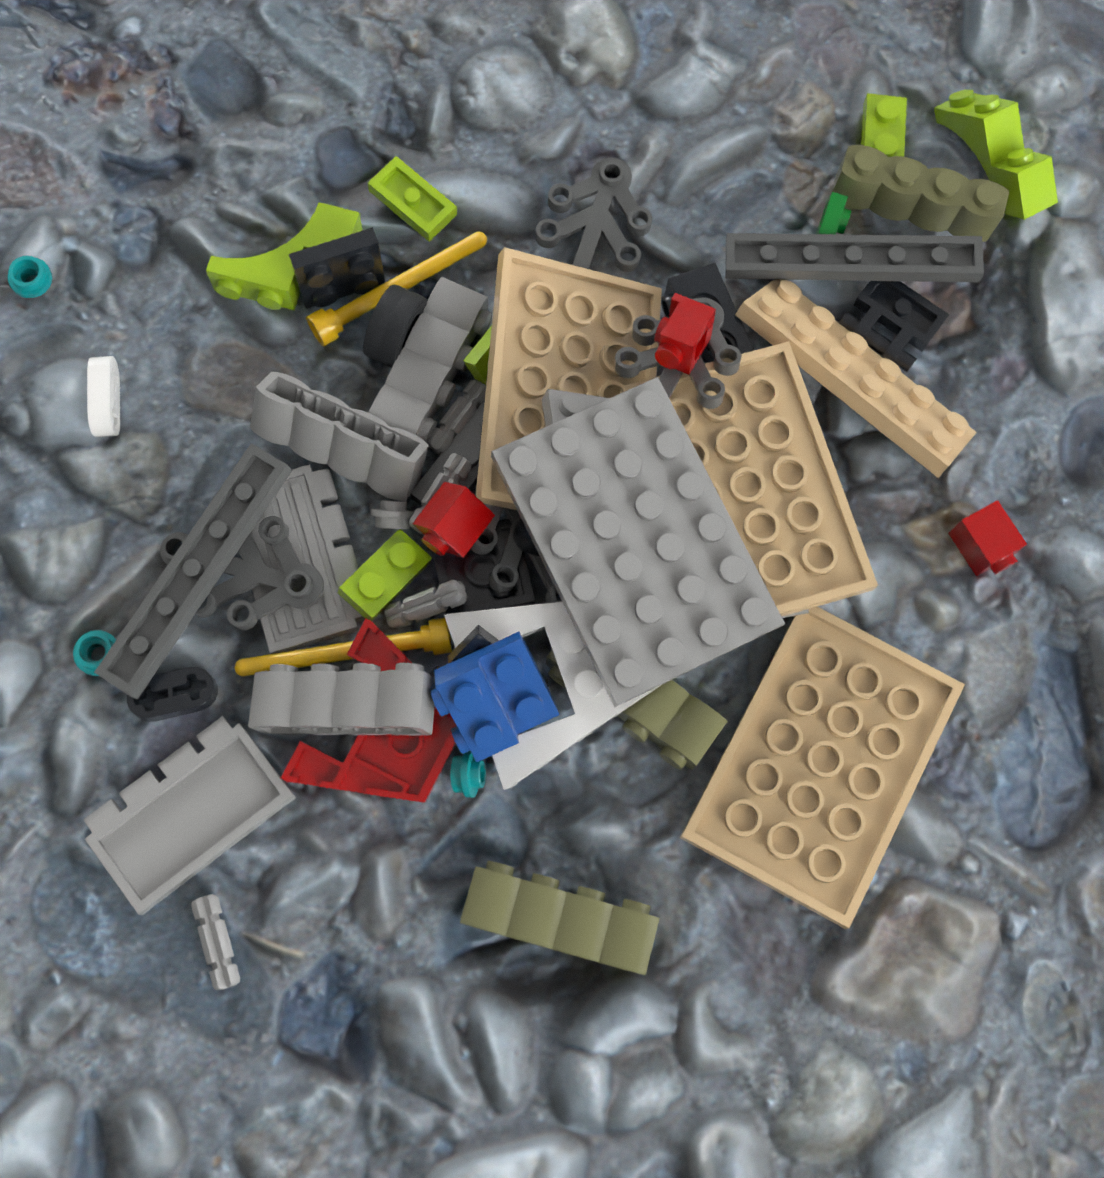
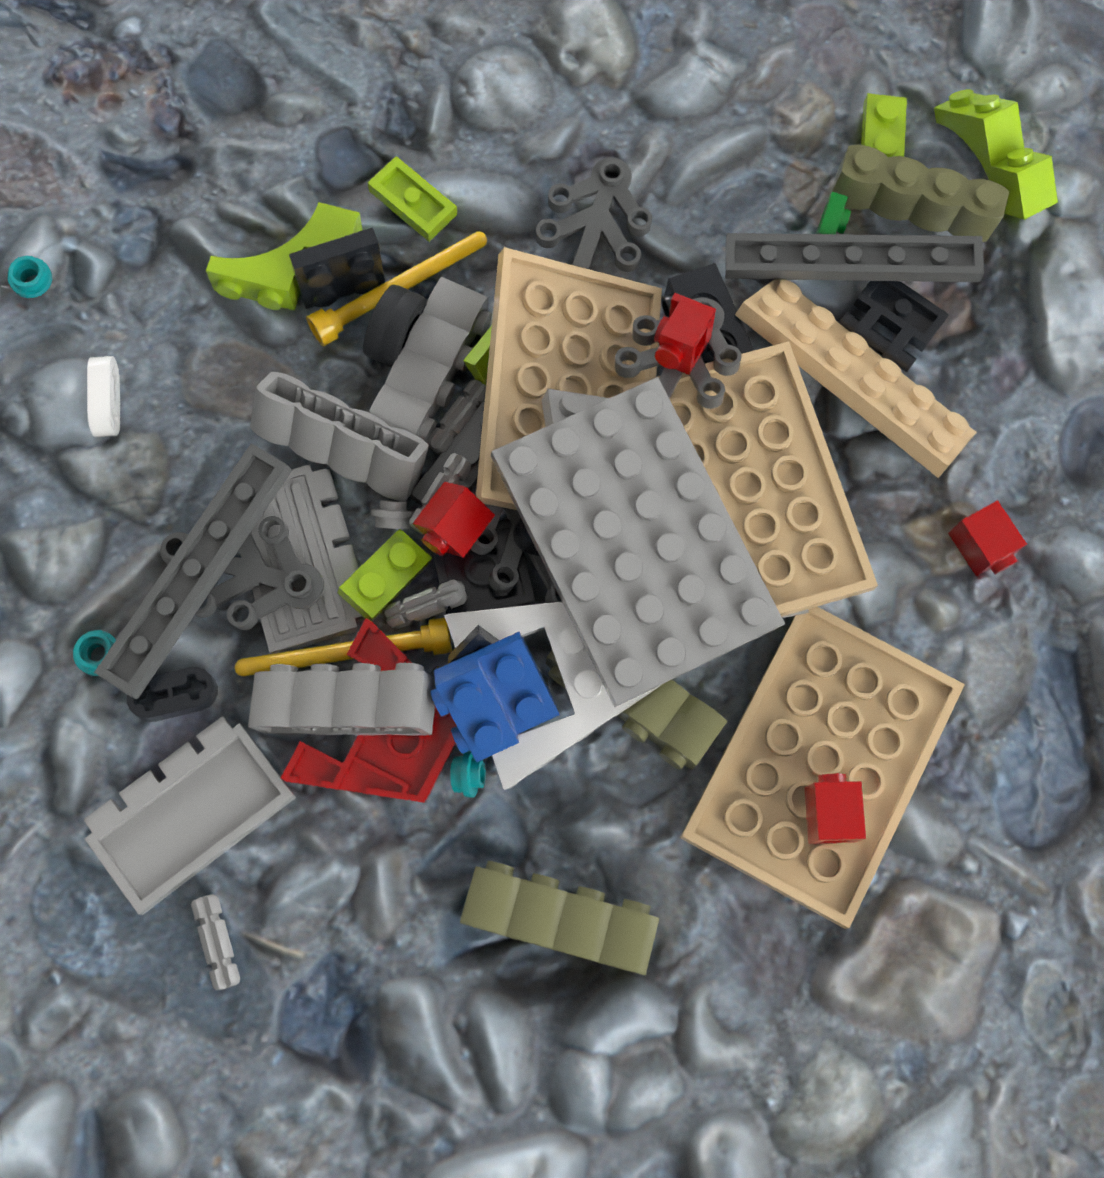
none -> red brick [804,773,866,844]

